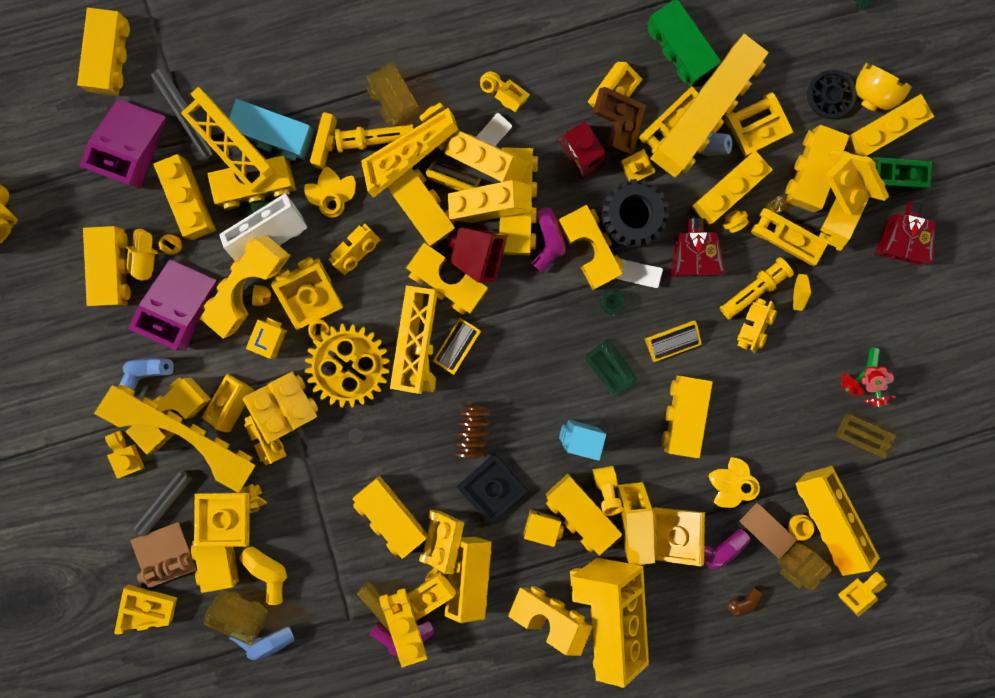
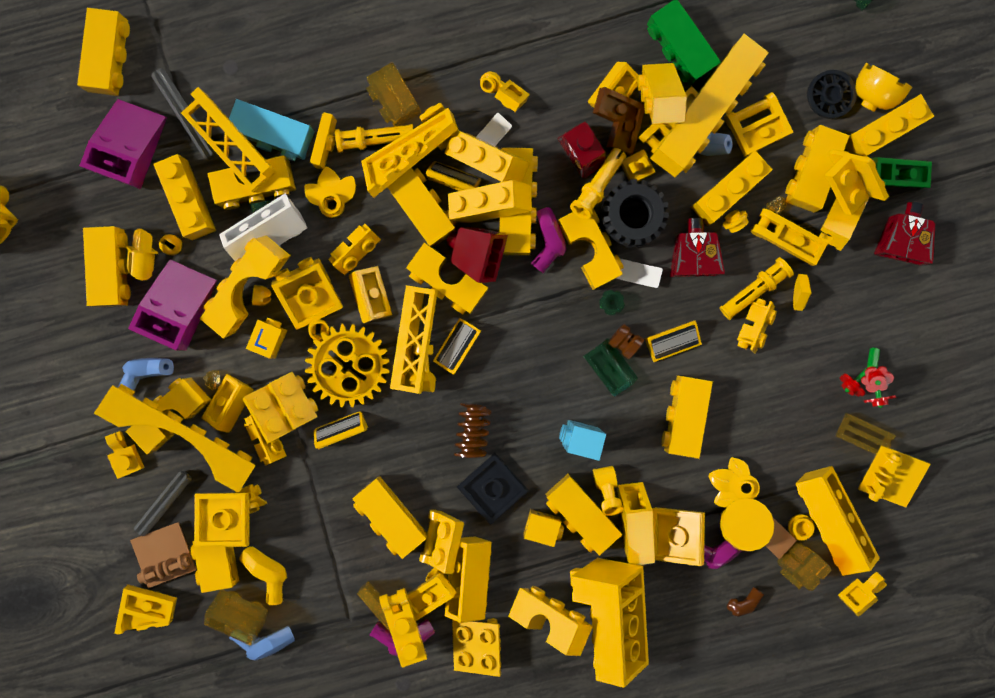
none -> clear yellow rock [203,370,220,390]
none -> slope [314,411,368,449]
none -> yellow slope [349,266,392,323]
none -> yellow hinge [452,618,501,677]
none -> yellow pin [570,148,626,219]
none -> reddish brown wheel [608,324,644,359]
none -> yellow brick [637,63,687,124]
none -> yellow tile [720,498,774,552]
none -> yellow hinge [858,445,931,507]

